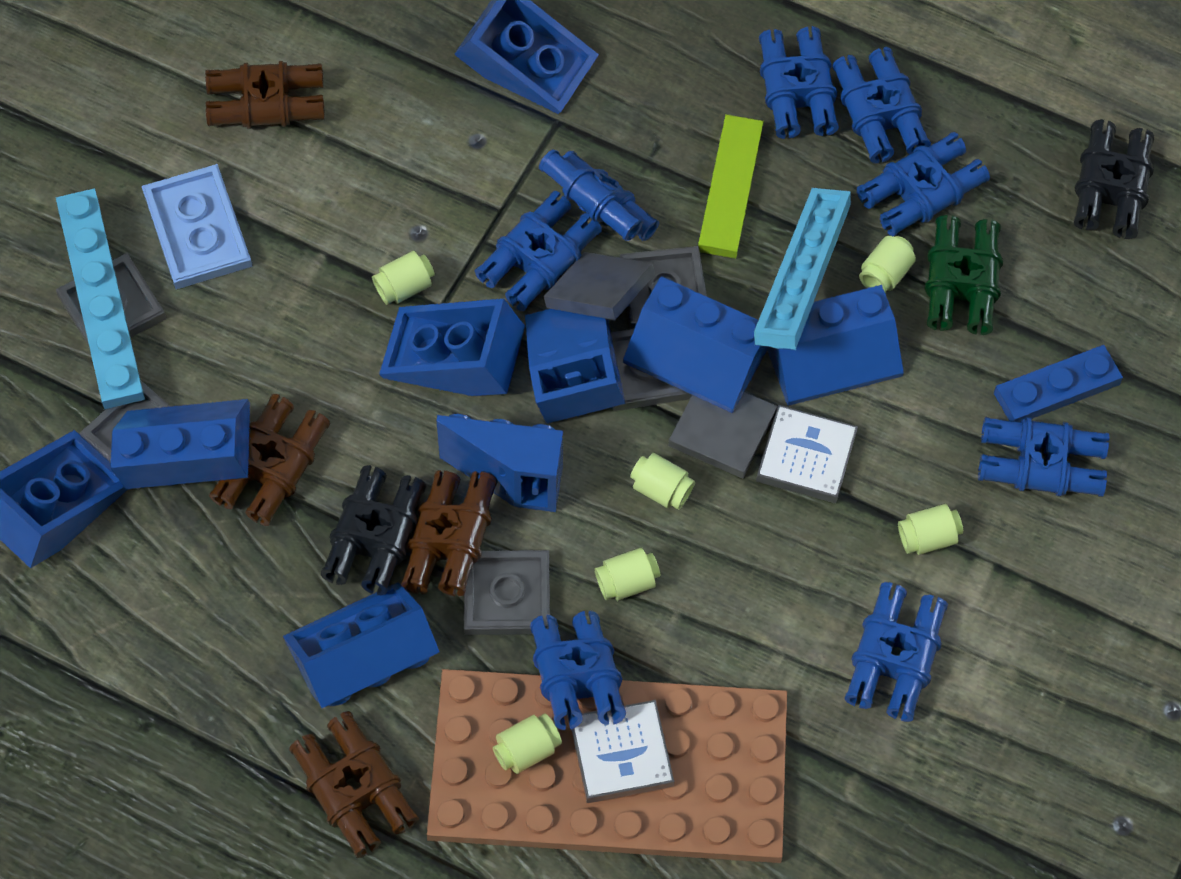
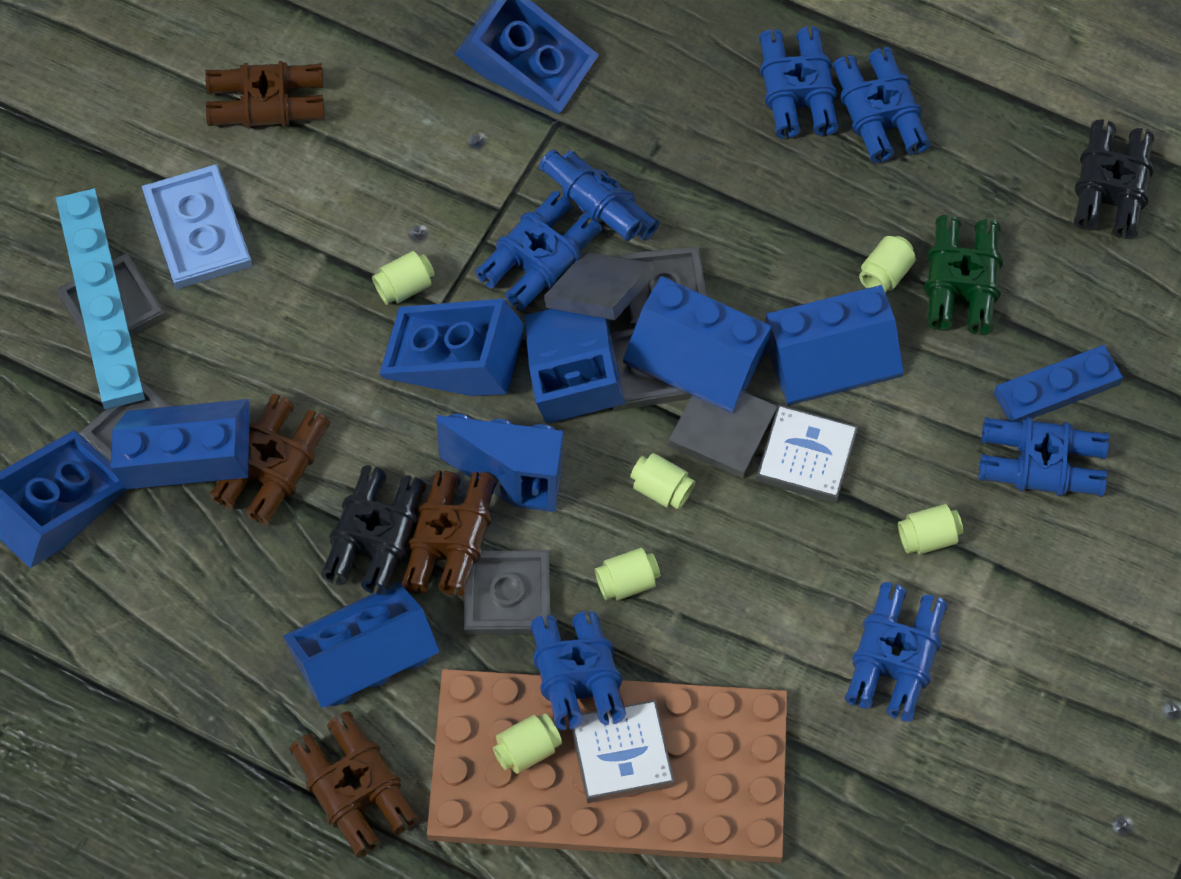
lime tile [698,114,764,259] -> none
medium azure plate [754,188,851,350] -> none
blue pin [857,132,990,236] -> none

